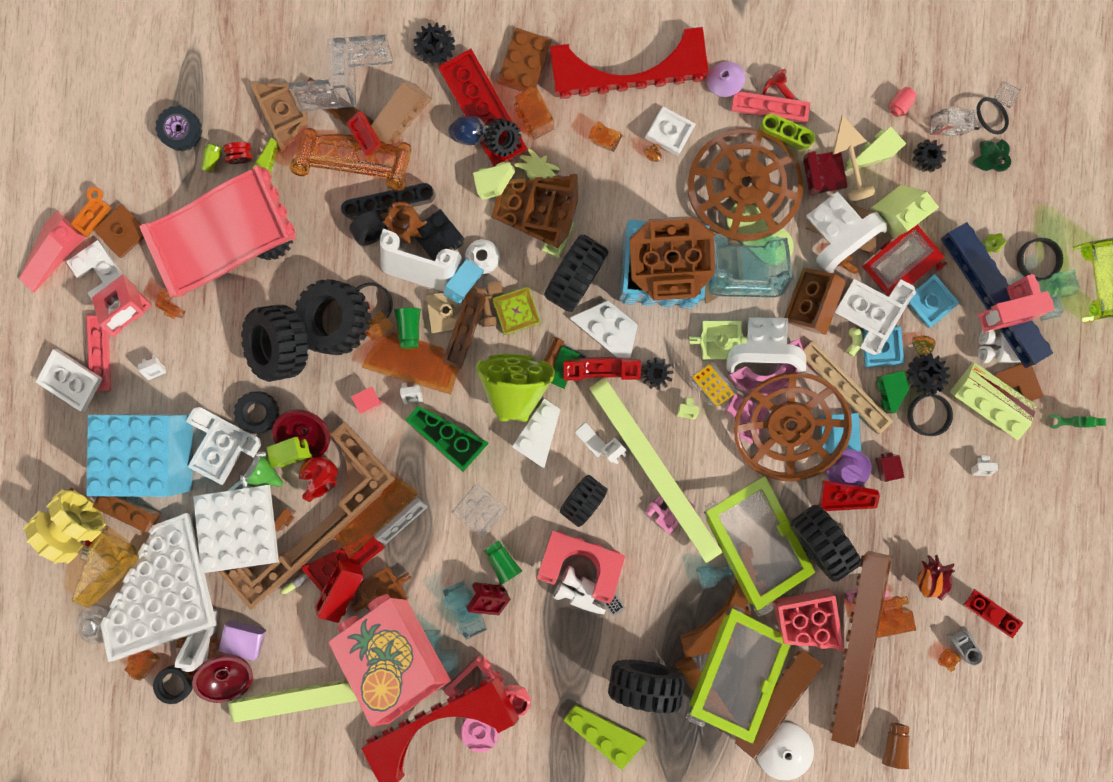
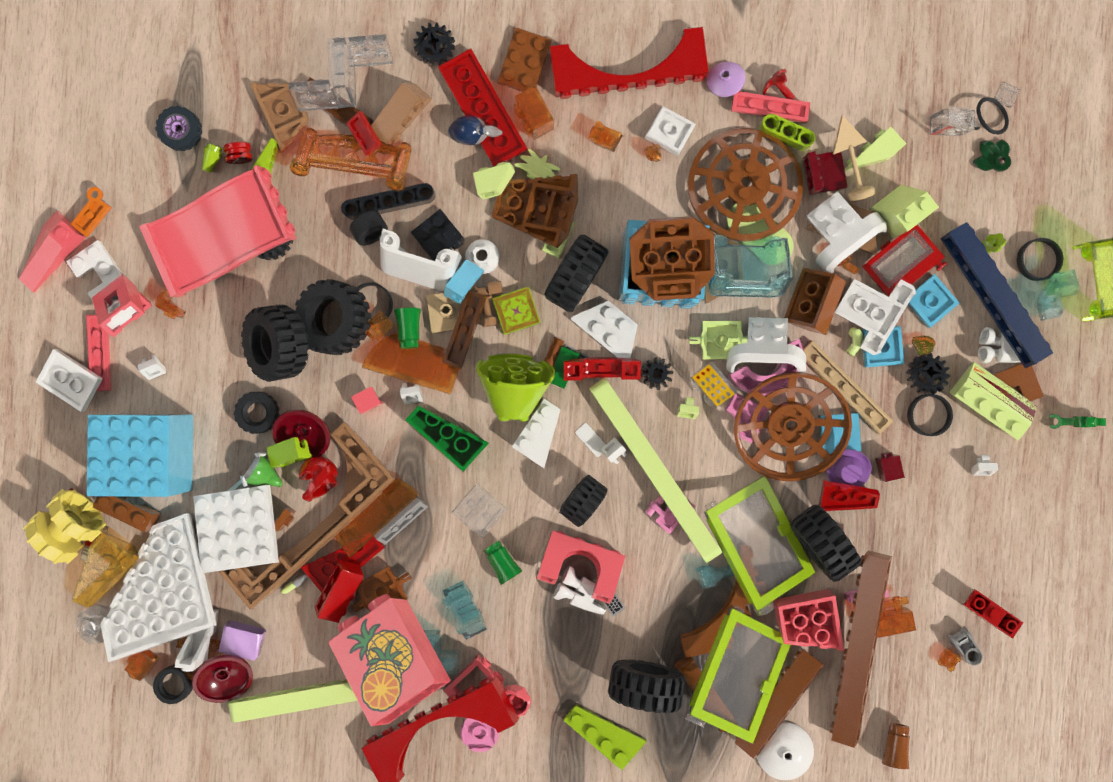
dark orange plate [93,204,144,258] -> none
white piece [185,407,261,485] -> none
dark orange hair [383,202,427,244] -> none
dark red bracket [466,582,511,616] -> none
black tyre [484,118,522,157] -> none
green slope [876,370,909,414] -> none
coral brick [888,87,917,117] -> none
black gear [912,139,947,173] -> none
dark red hair [917,555,955,601] -> none
coral brick [977,274,1055,333] -> none

